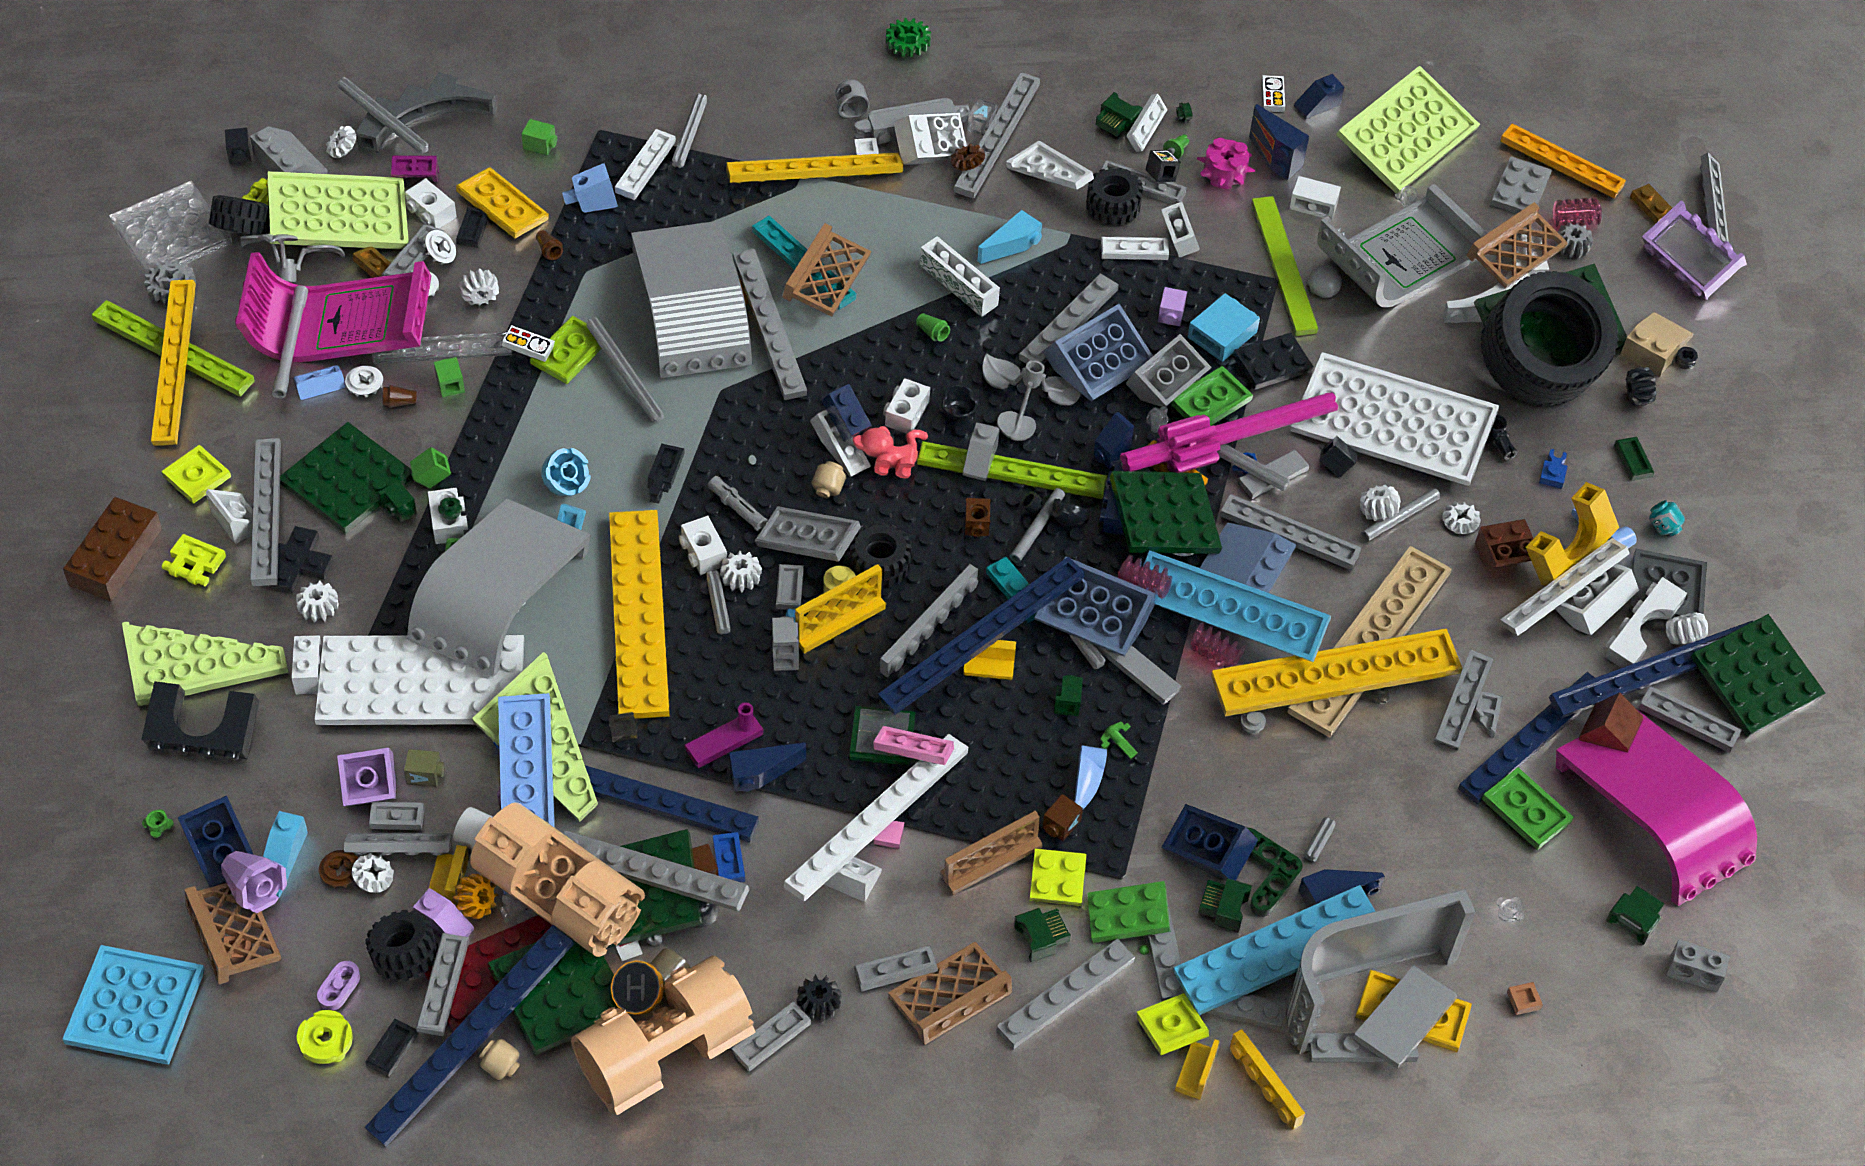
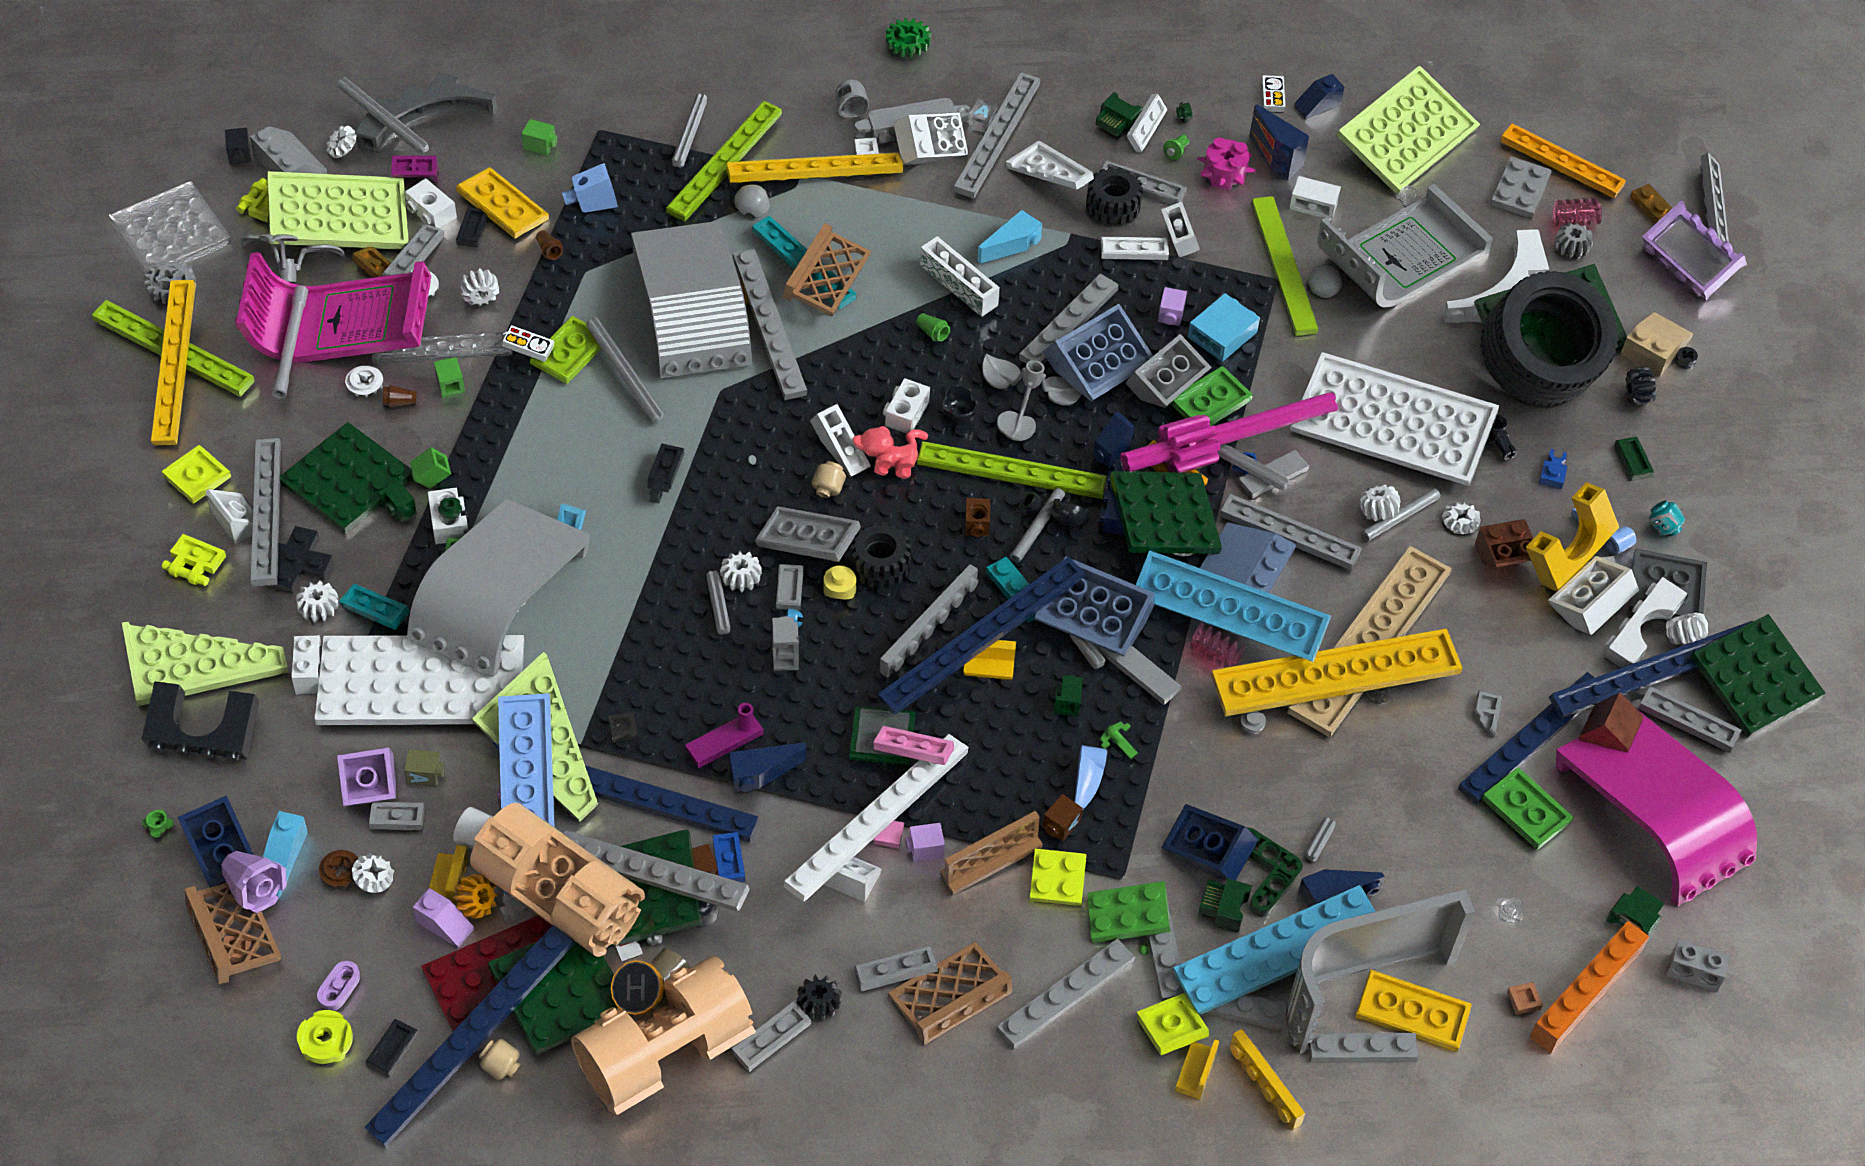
medium azure plate [62,945,205,1065] -> none
reddish brown brick [63,497,162,602] -> none
black tyre [208,195,269,235] -> none
light blue slope [293,365,345,400] -> none
light grey plate [344,833,452,855] -> none
black tyre [365,910,438,982] -> none
light grey tile [416,933,469,1036] -> none
white gear [423,230,456,265] -> none
medium azure cylinder [541,448,591,496] -> none
yellow plate [609,510,670,720] -> none
white plate [615,129,676,200] -> none
white brick [679,516,727,575] -> none
light grey pin [708,476,768,531] -> none
yellow fence [795,564,886,654] -> none
dark blue brick [821,384,872,442] -> none
reddish brown gear [951,143,985,171] -> none
light grey slope [963,423,999,481] -> none
dark green piece [1014,908,1071,962] -> none
clear pink piece [1118,555,1172,599] -> none
black brick [1145,150,1181,182] -> none
clear plate [1147,406,1169,433] -> none
black plate [1232,332,1314,390] -> none
black panel [1319,436,1357,477] -> none
light grey tile [1353,965,1458,1069] -> none
light grey piece [1434,650,1494,750] -> none
medium nougat fence [1466,202,1568,289] -> none
white plate [1500,538,1630,636] -> none
none -> teal plate [339,584,410,629]
none -> lime tile [666,101,782,222]
none -> light grey hair [734,185,770,218]
none -> lavender brick [905,823,945,862]
none -> orange brick [1530,921,1650,1053]

